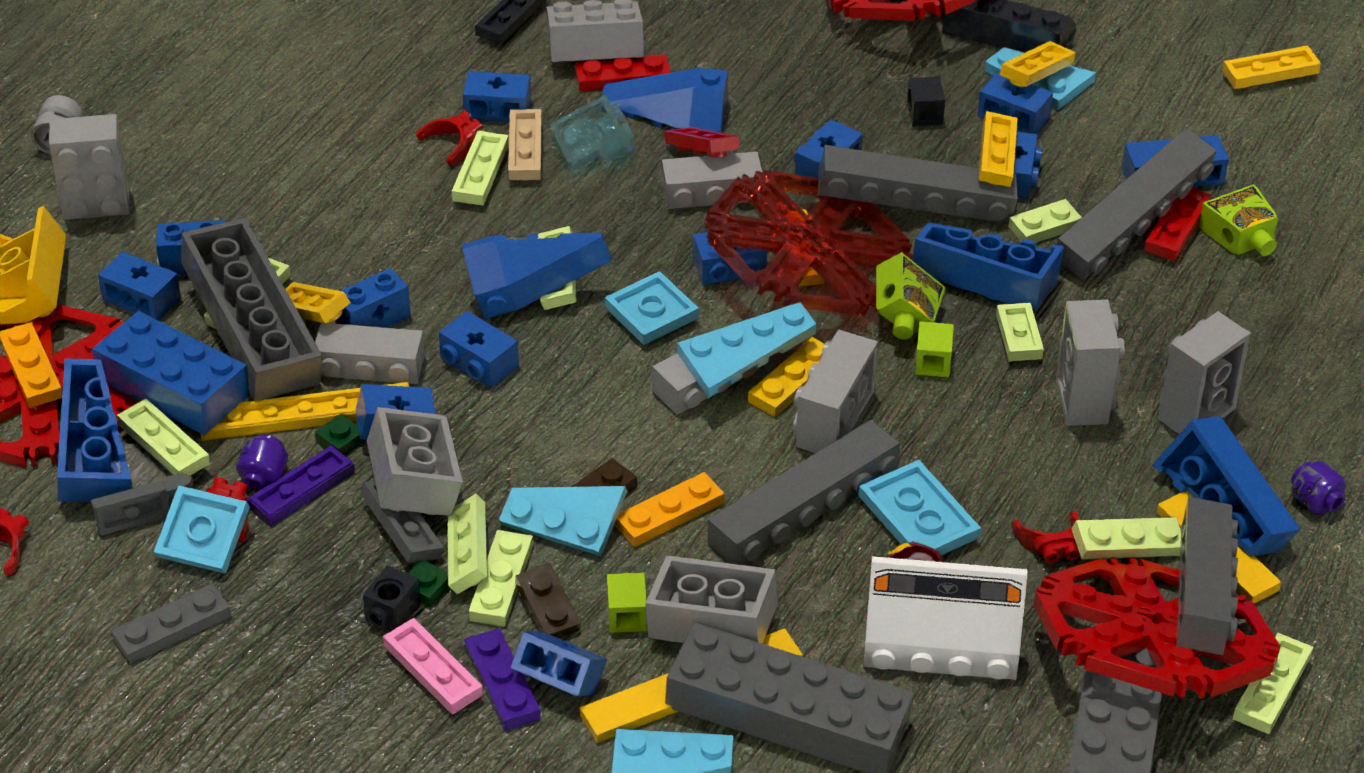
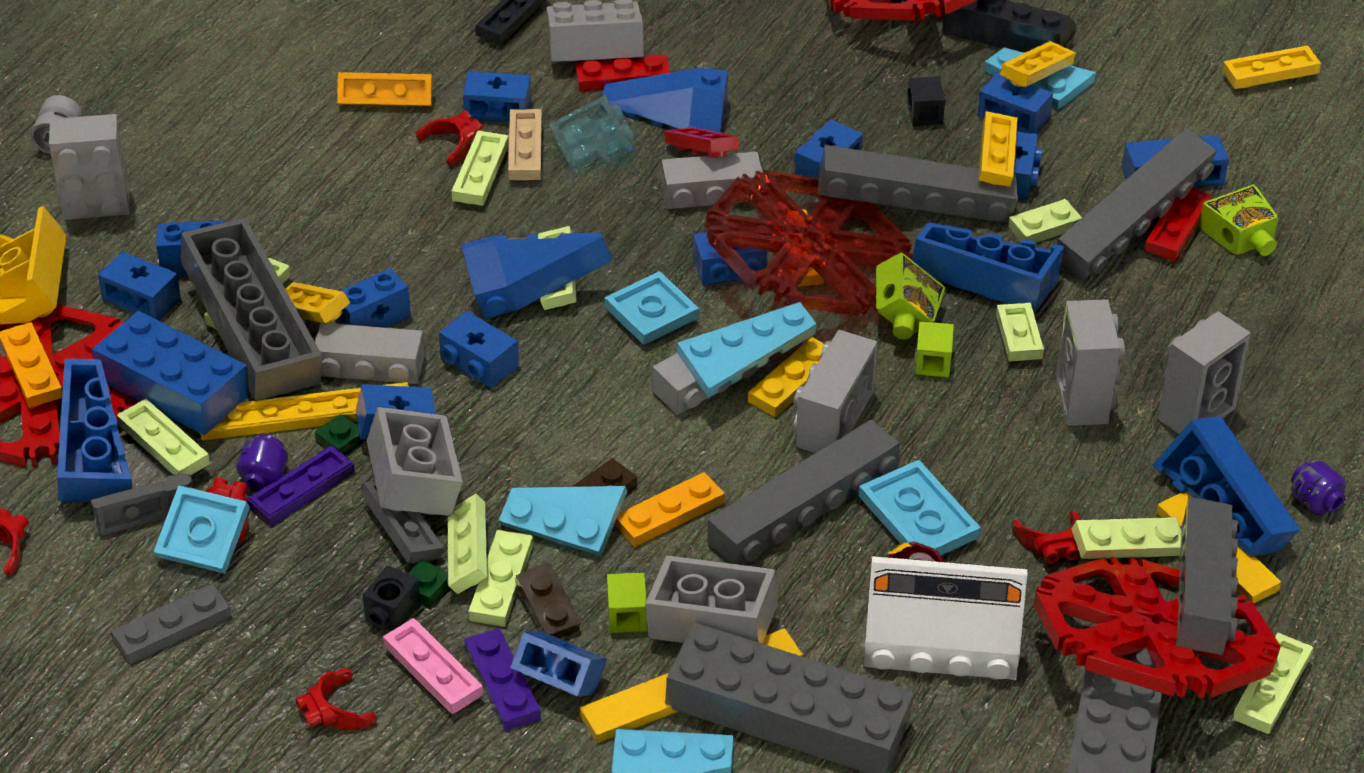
none -> red helmet [295,669,377,730]
none -> light orange plate [337,72,433,107]

